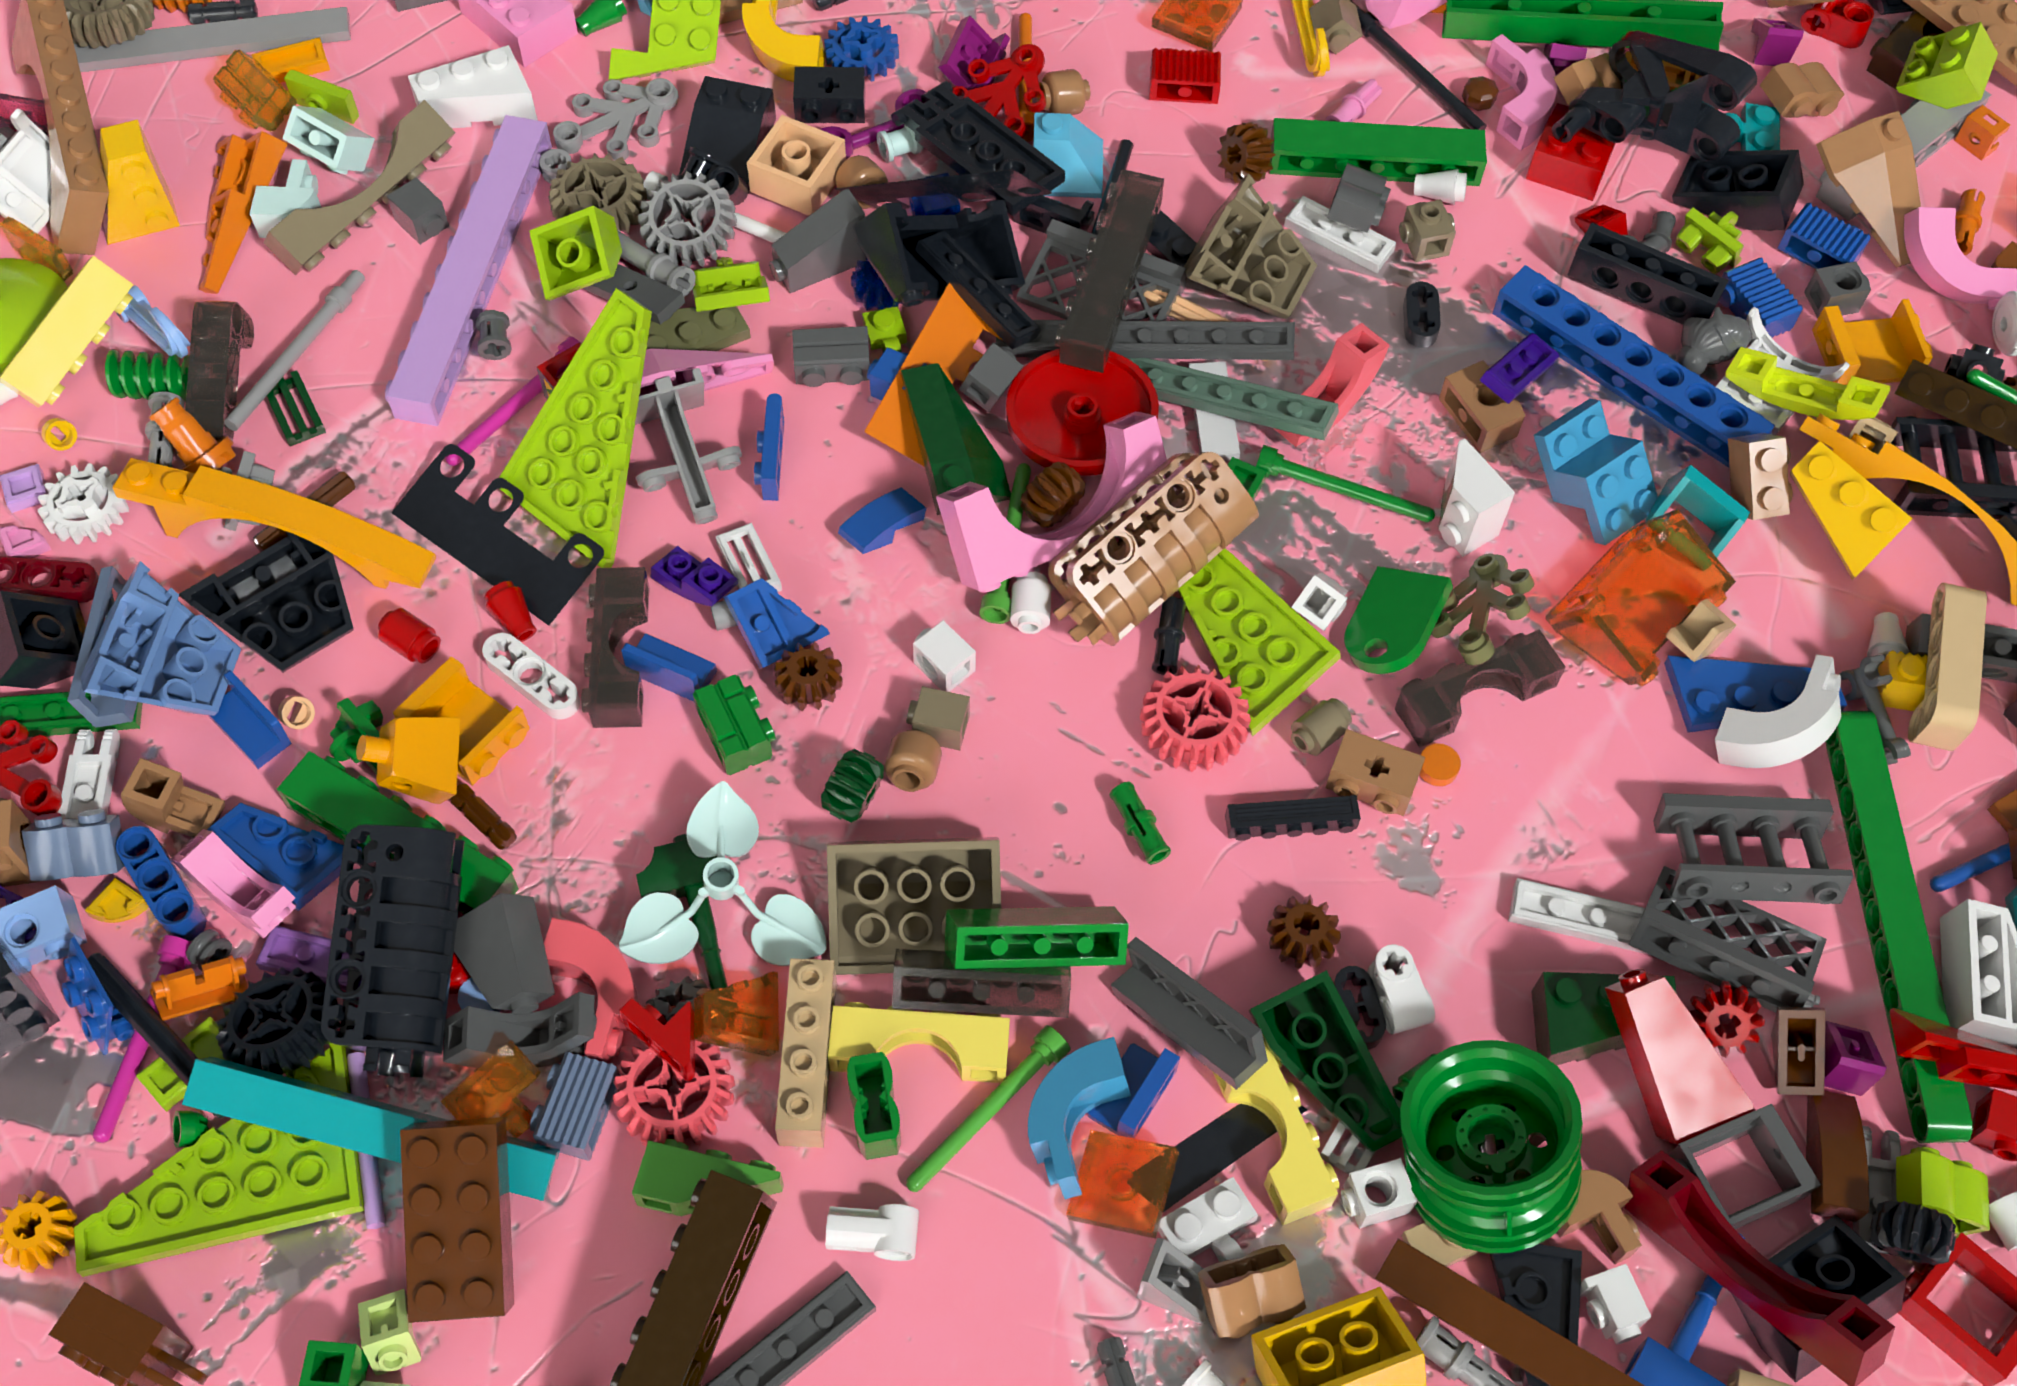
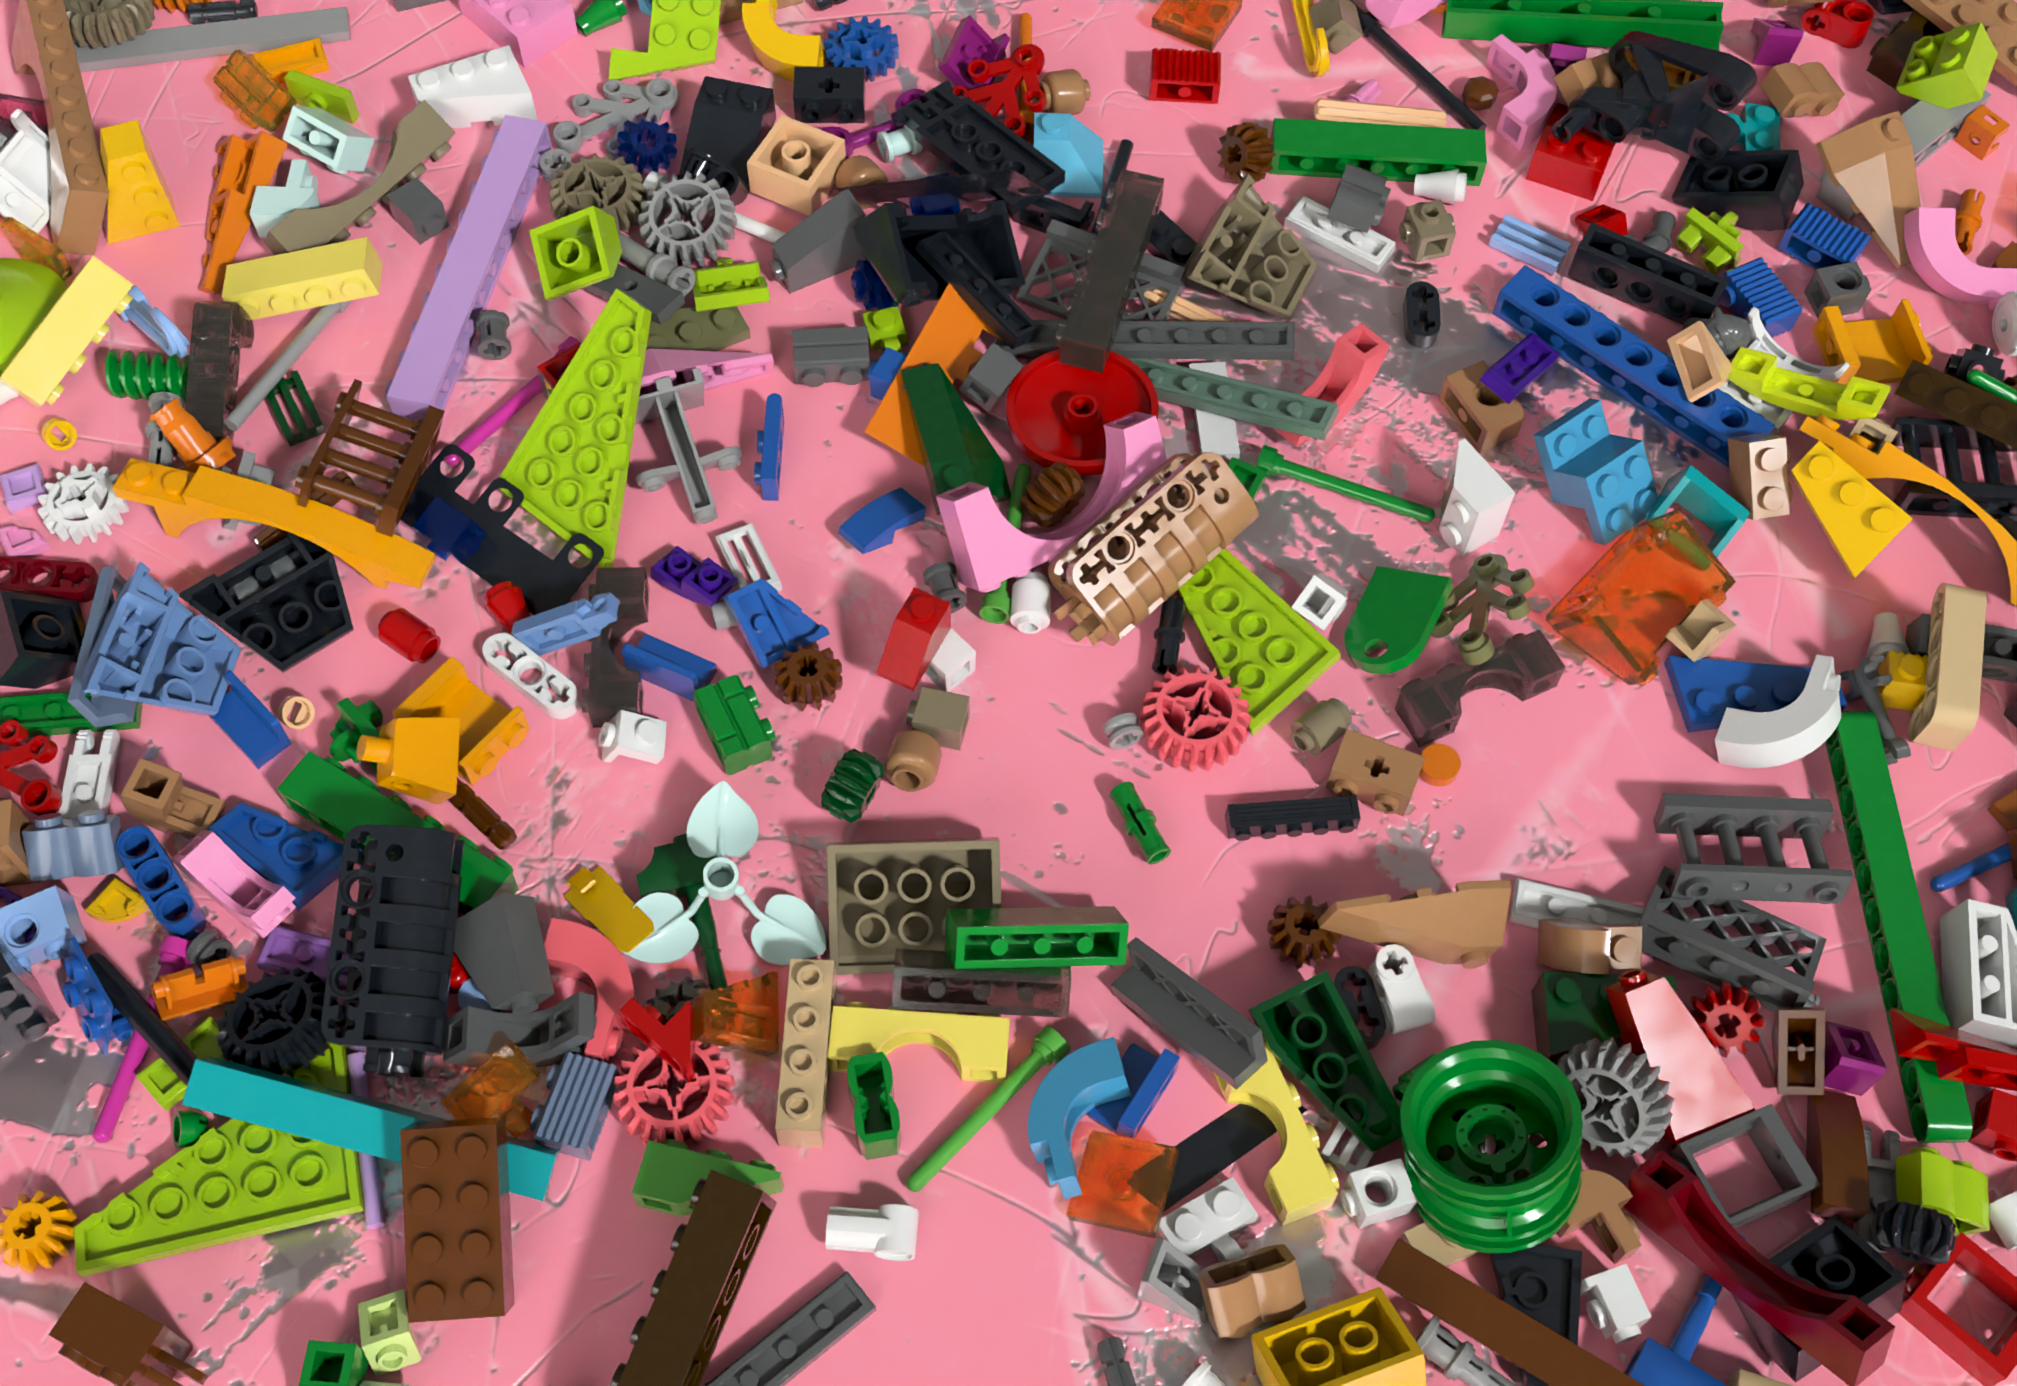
none -> light yellow brick [222,237,383,323]
none -> reddish brown fence [295,379,445,537]
none -> clear blue brick [413,496,486,564]
none -> medium blue hinge [511,592,620,656]
none -> yellow piece [563,865,654,953]
none -> white bracket [599,709,667,764]
none -> clear blue gear [617,114,677,175]
none -> red slope [877,587,951,691]
none -> dark grey bush [923,562,967,613]
none -> light grey bush [1103,713,1144,750]
none -> light nougat axle [1313,98,1447,128]
none -> medium nougat wedge [1317,880,1512,969]
none -> light blue tile [1489,214,1571,275]
none -> medium nougat brick [1537,918,1643,974]
none -> light grey gear [1557,1037,1674,1158]
none -> light nougat slope [1667,320,1733,402]

